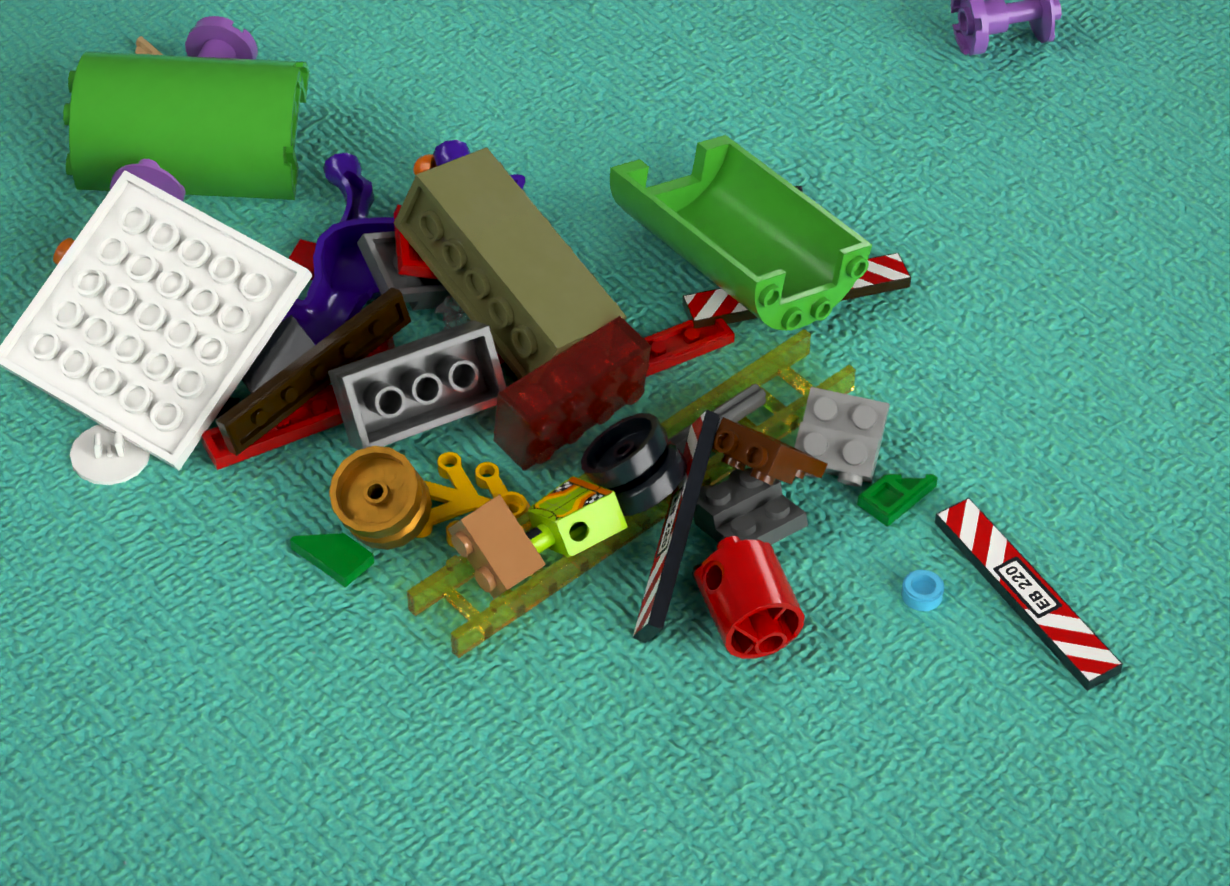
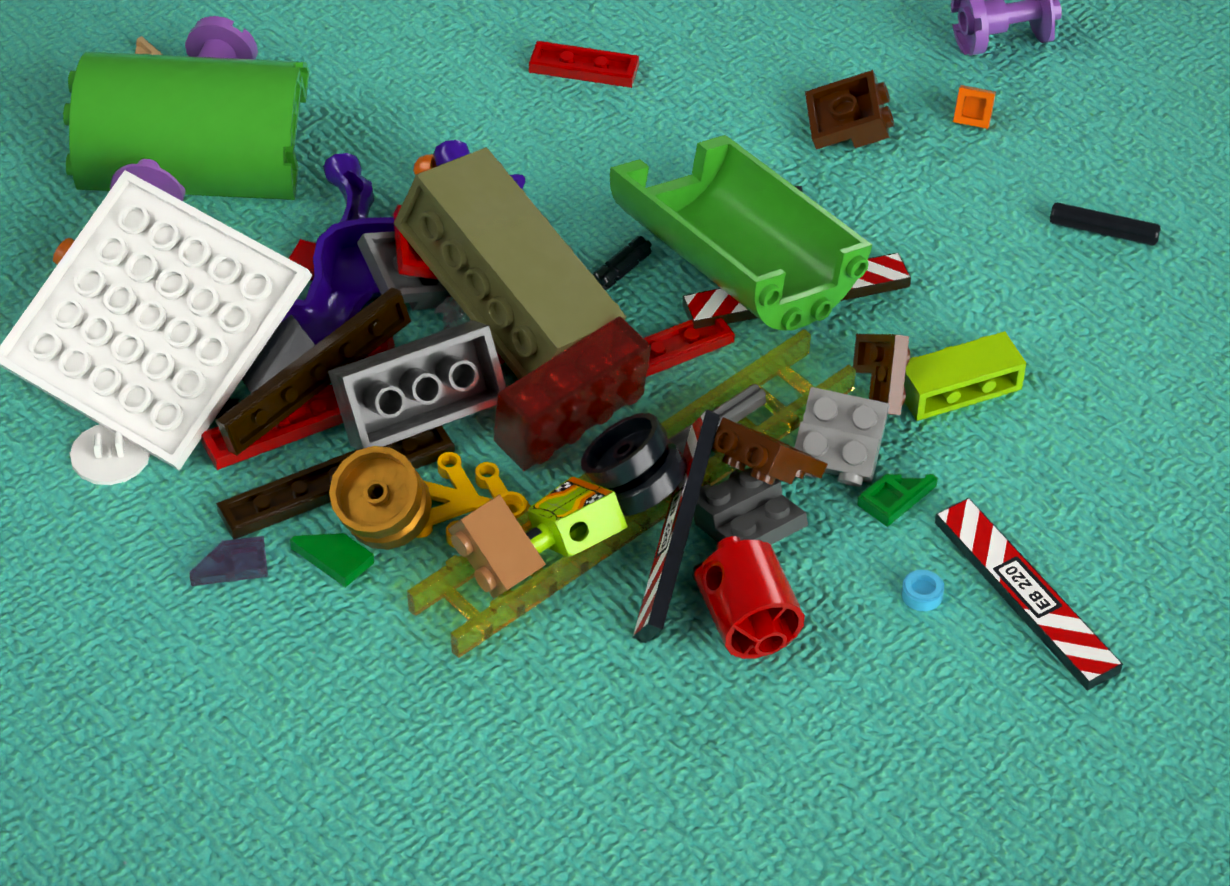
none -> tile [189,536,268,586]
none -> dark brown tile [216,425,455,540]
none -> red tile [529,41,639,88]
none -> black axle [593,236,652,290]
none -> reddish brown plate [805,70,895,150]
none -> reddish brown plate [852,334,910,415]
none -> lime brick [904,331,1026,421]
none -> orange tile [953,85,996,129]
none -> black axle [1050,202,1161,246]

